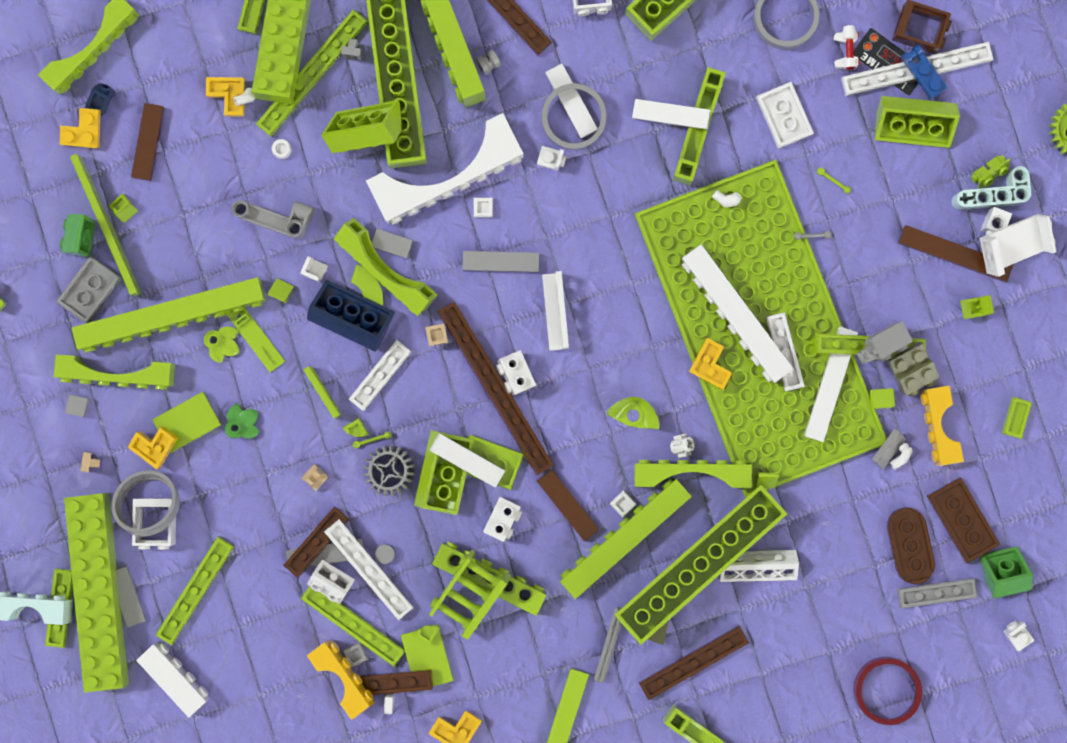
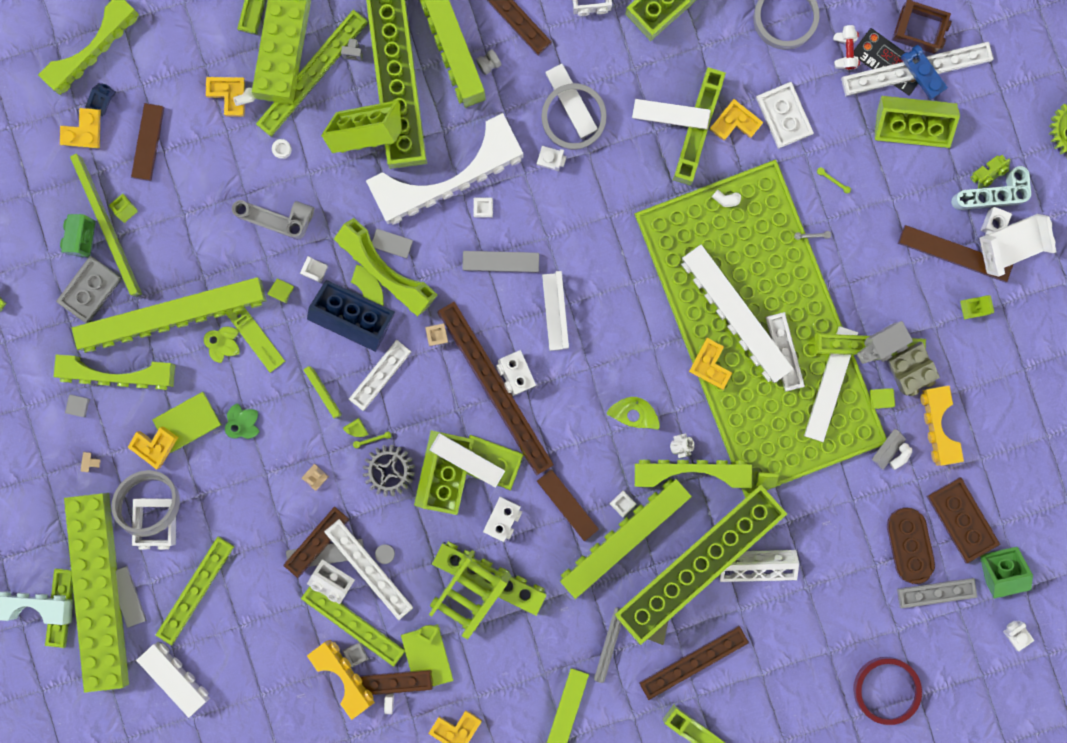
lime tile [1001,397,1032,439] -> none
none -> yellow plate [709,99,763,141]

